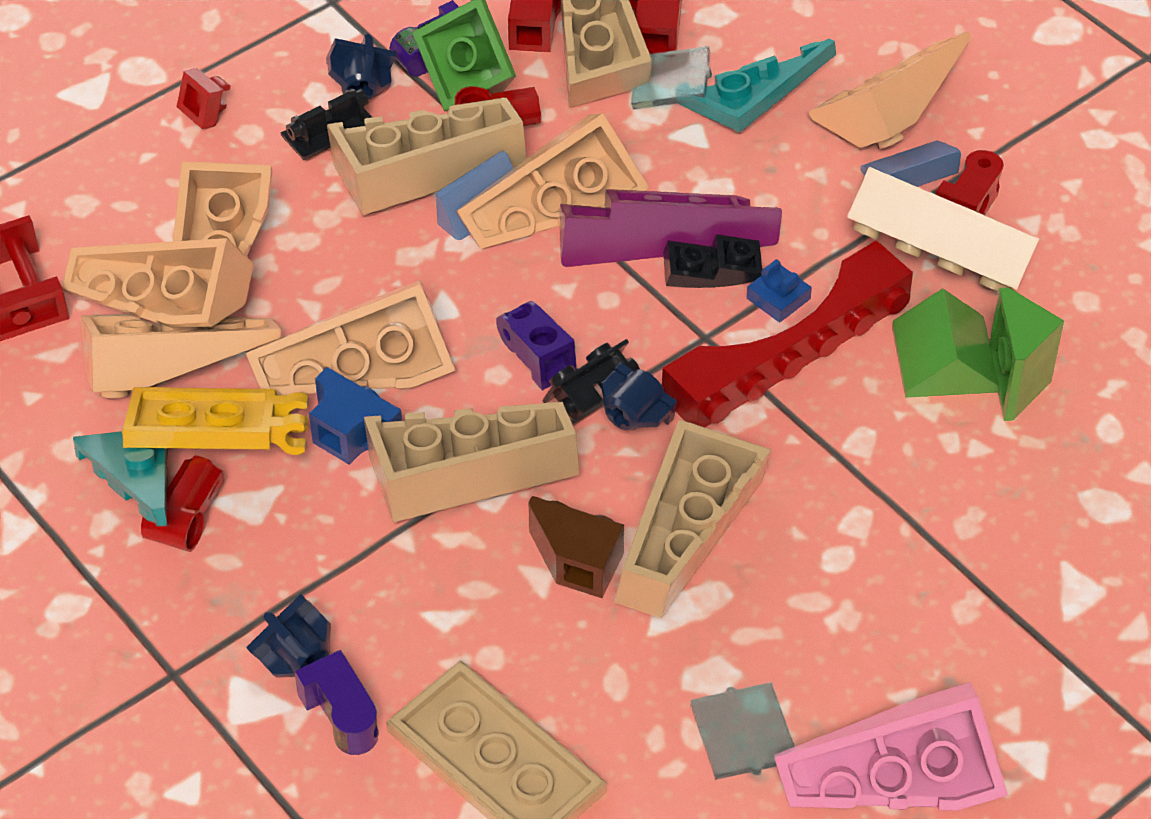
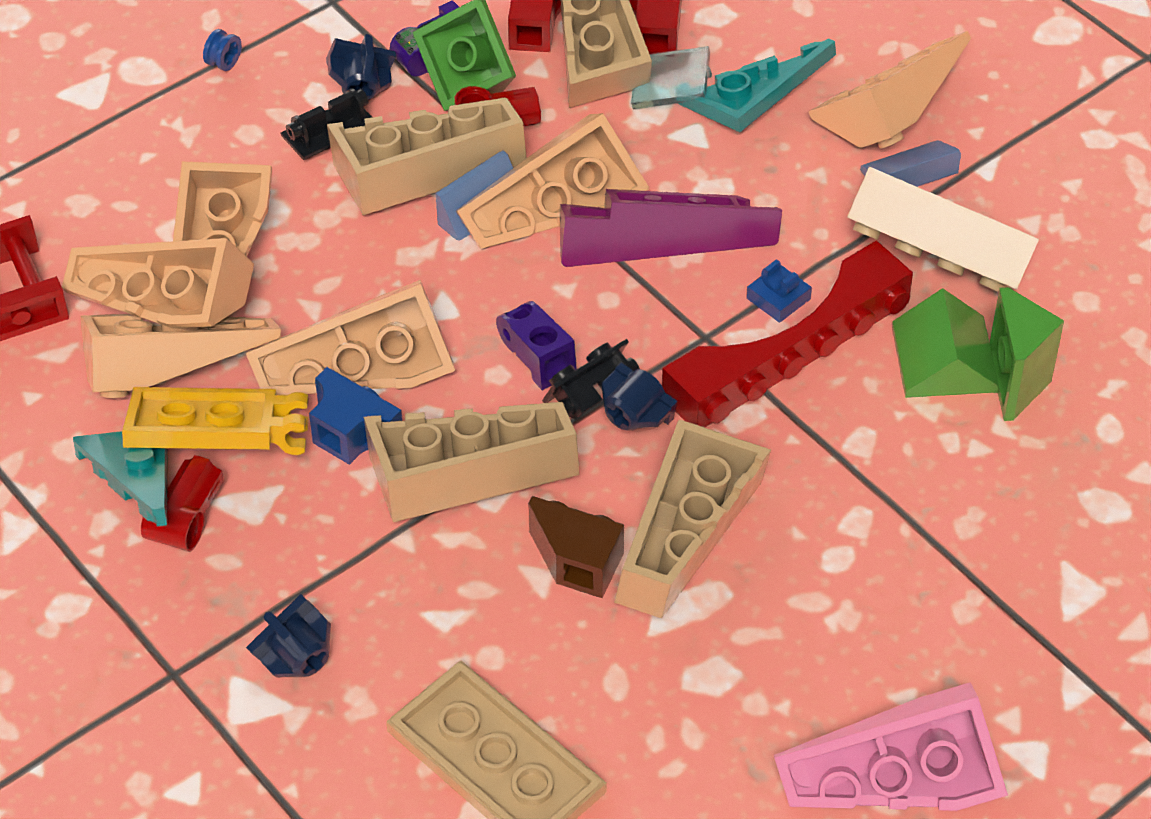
red tile [176,68,231,129] -> none
dark purple leg [295,649,379,755] -> none
black slope [663,234,763,288] -> none
clear light blue piece [690,682,795,780] -> none
red leg [935,150,1004,216] -> none
none -> blue bush [203,28,242,72]

